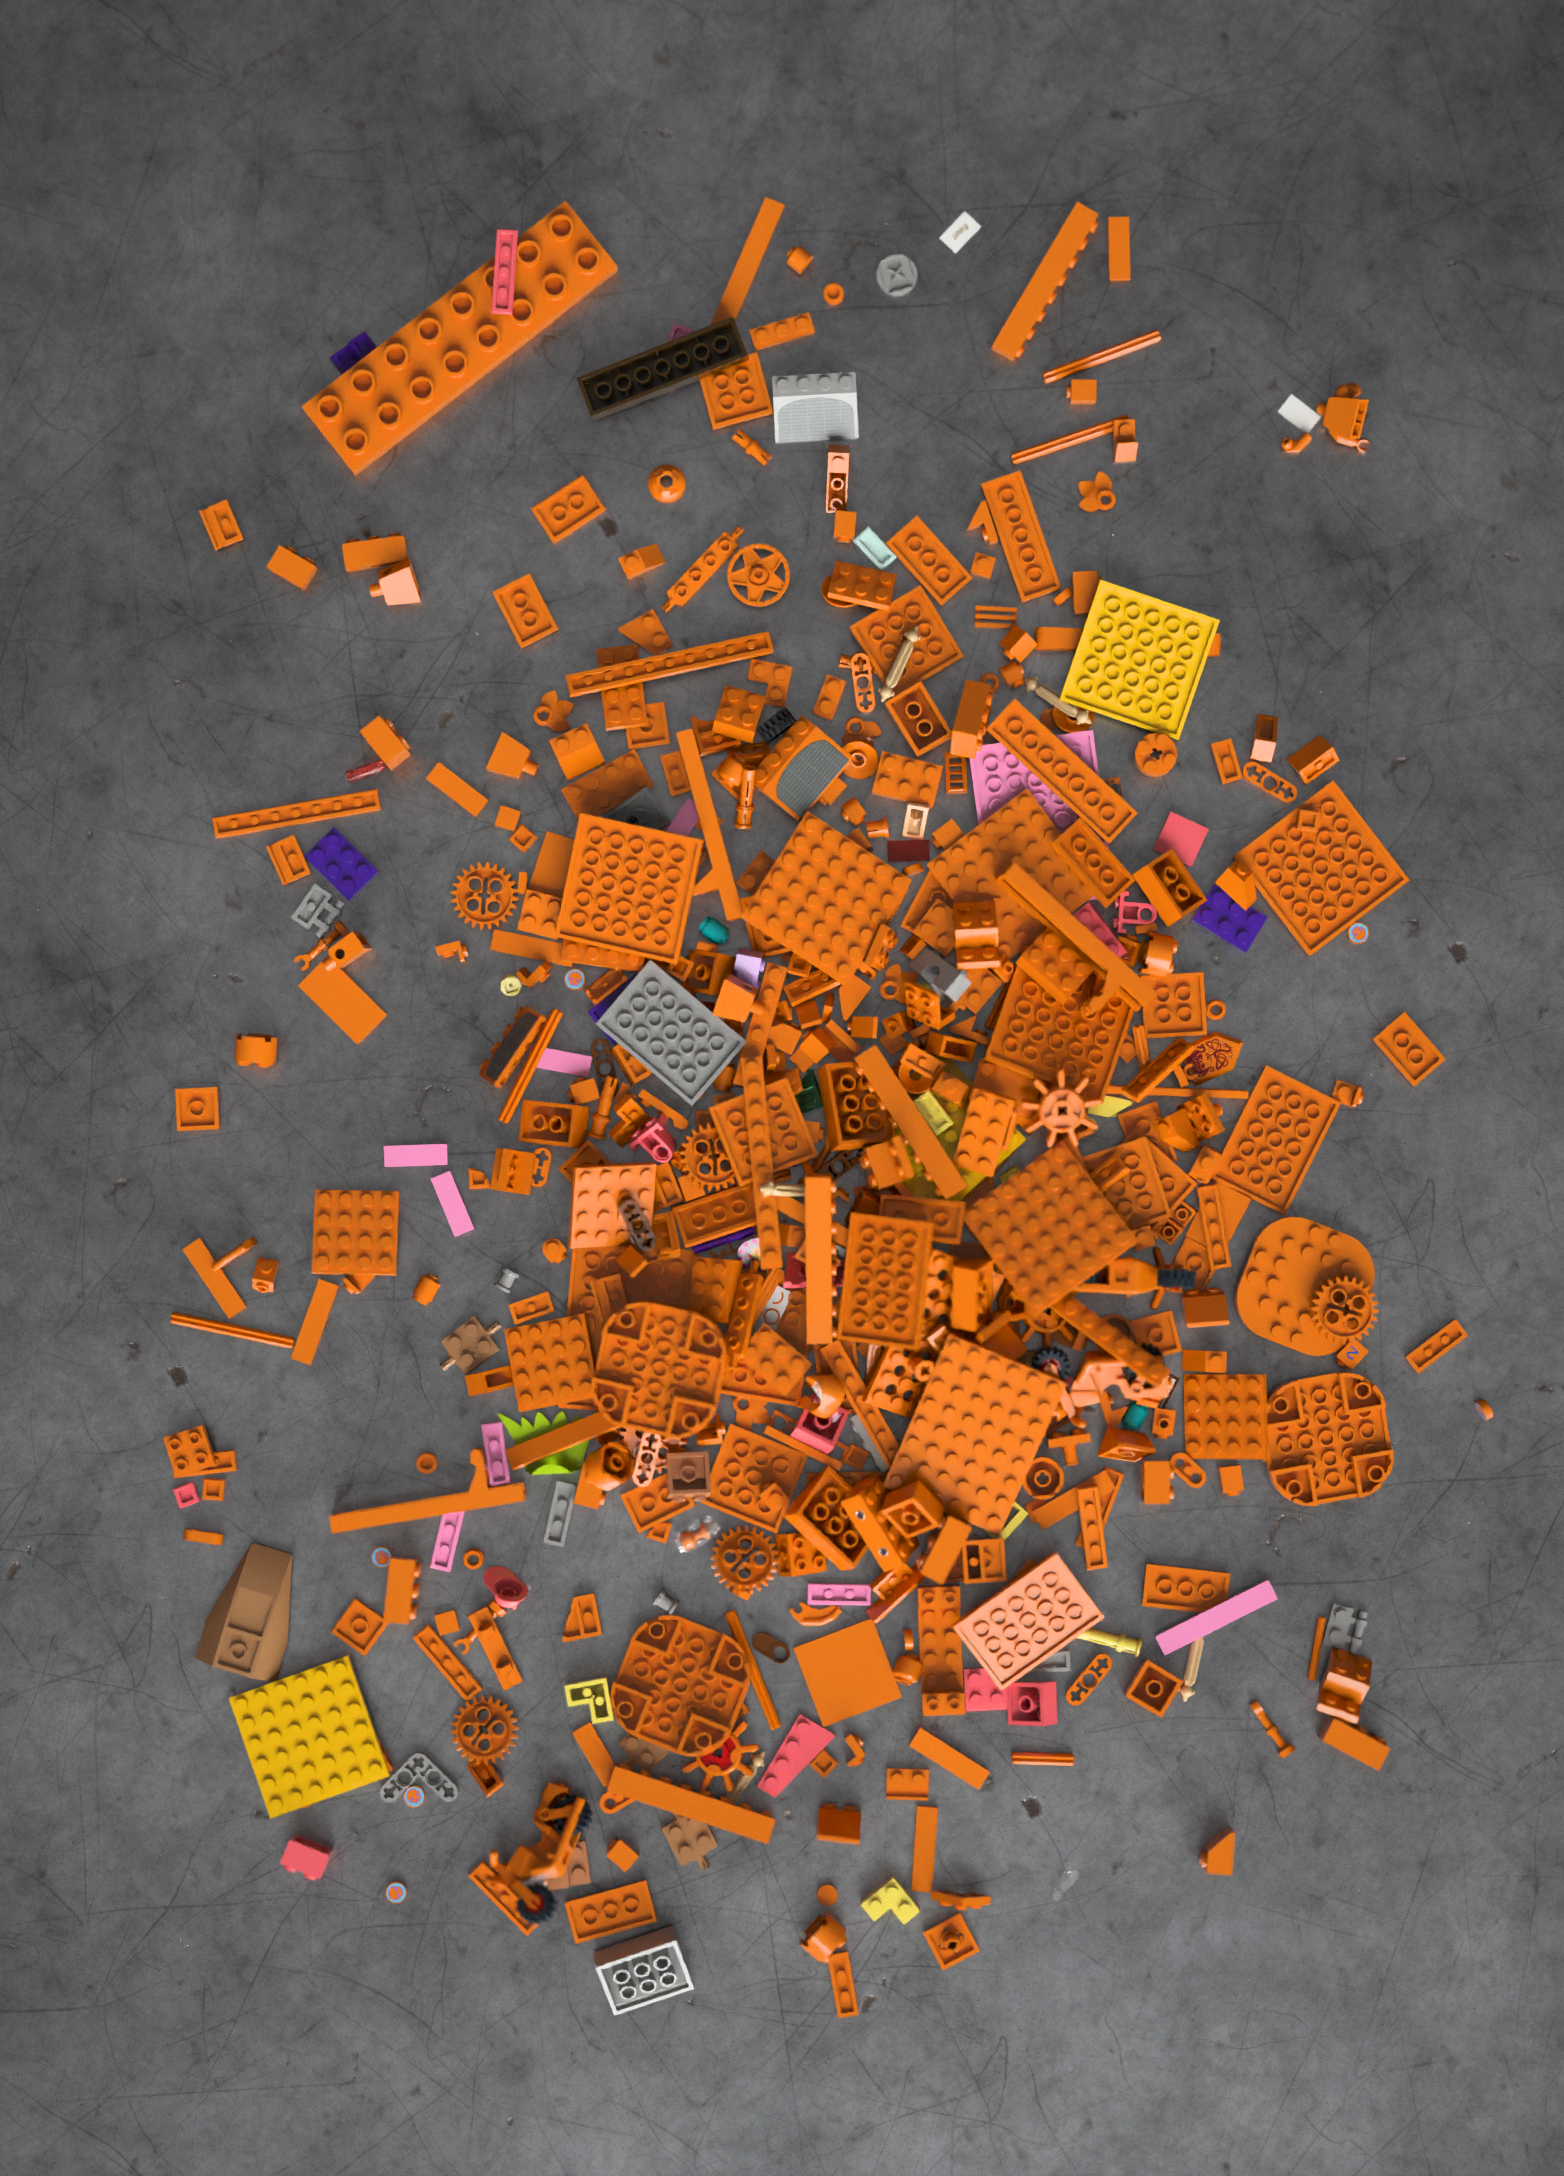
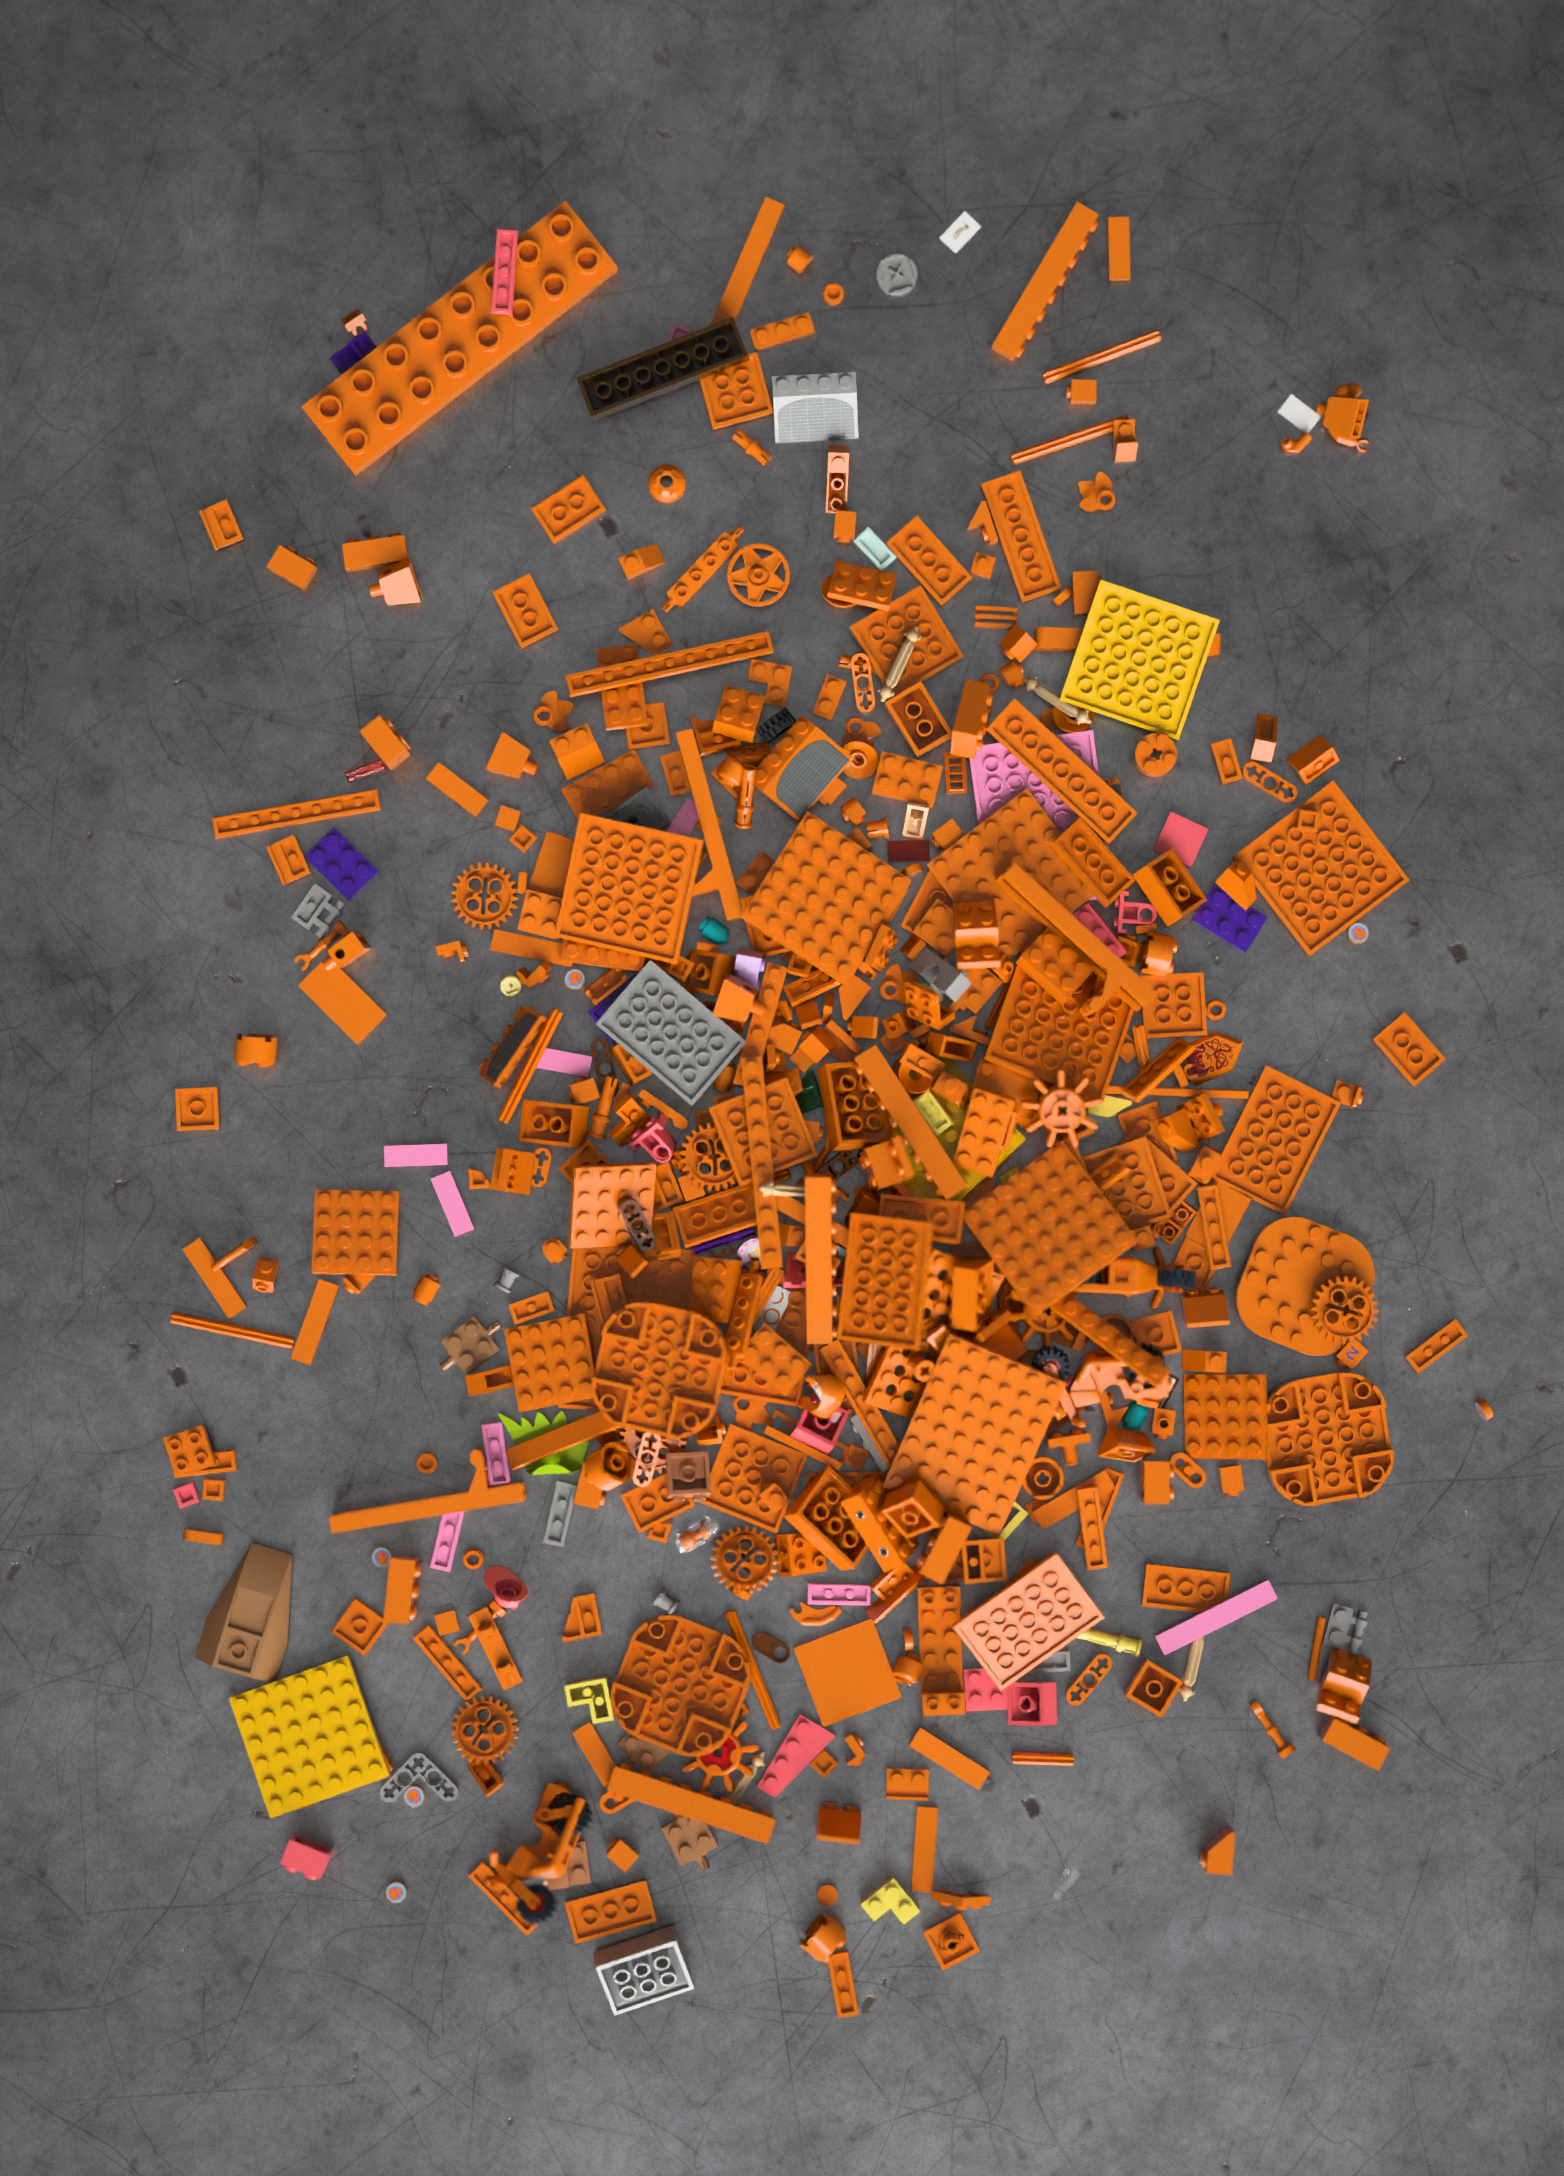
none -> orange tile [341,308,367,337]

